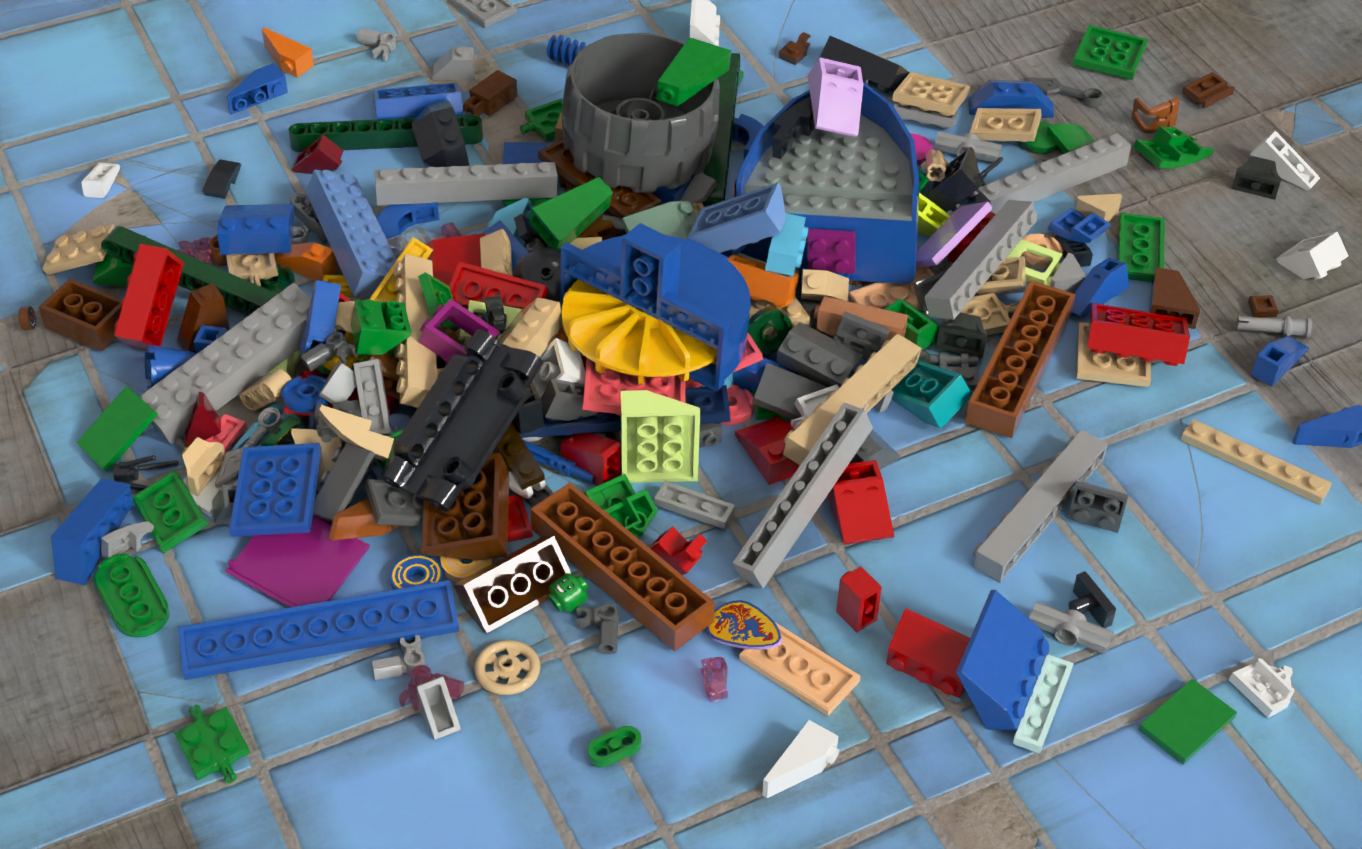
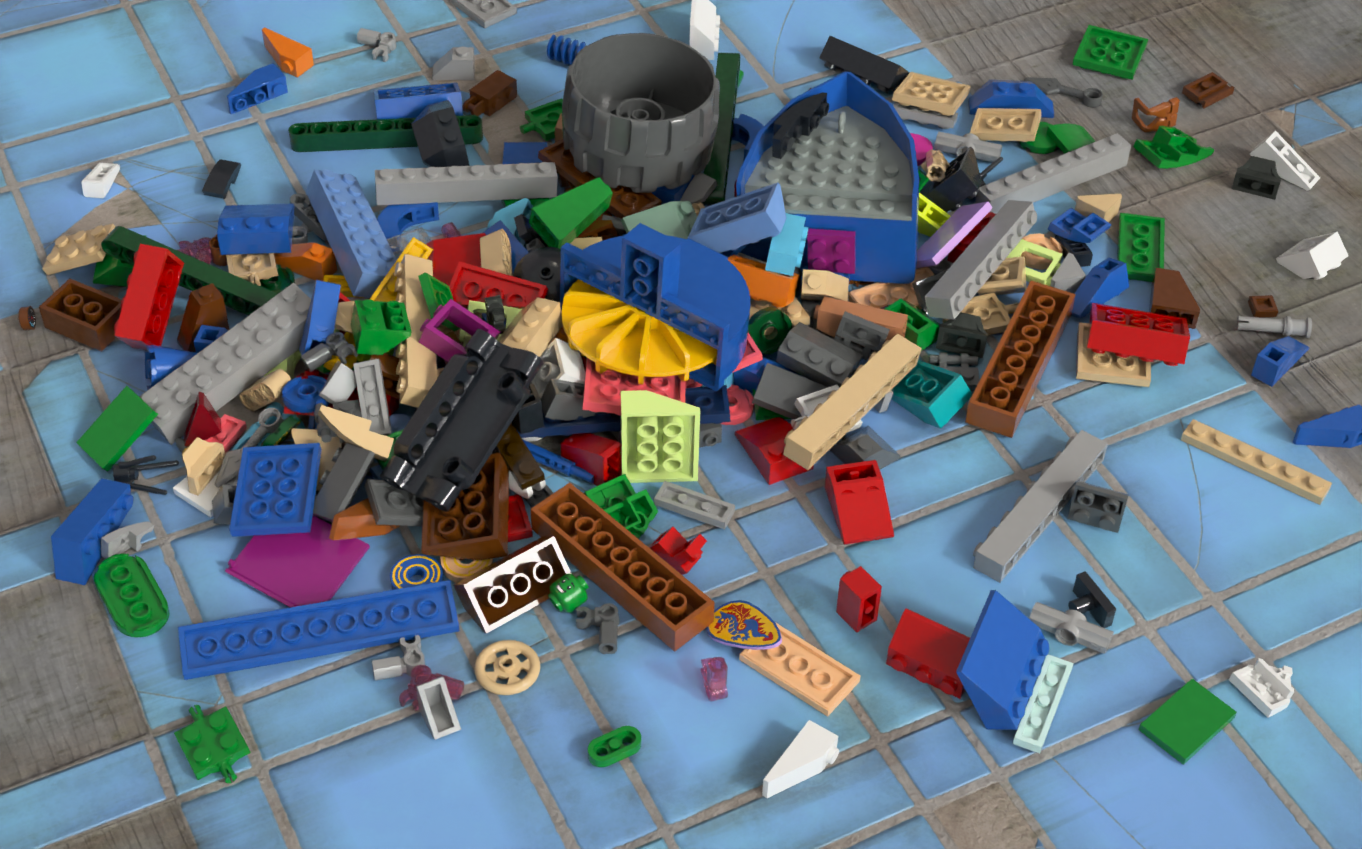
green tile [133,470,209,553] -> none
dark red slope [291,135,343,174] -> none
green slope [656,37,731,106] -> none
light grey brick [733,403,873,589] -> none
reddish brown plate [779,32,811,65] -> none
lavender slope [808,58,863,137] -> none

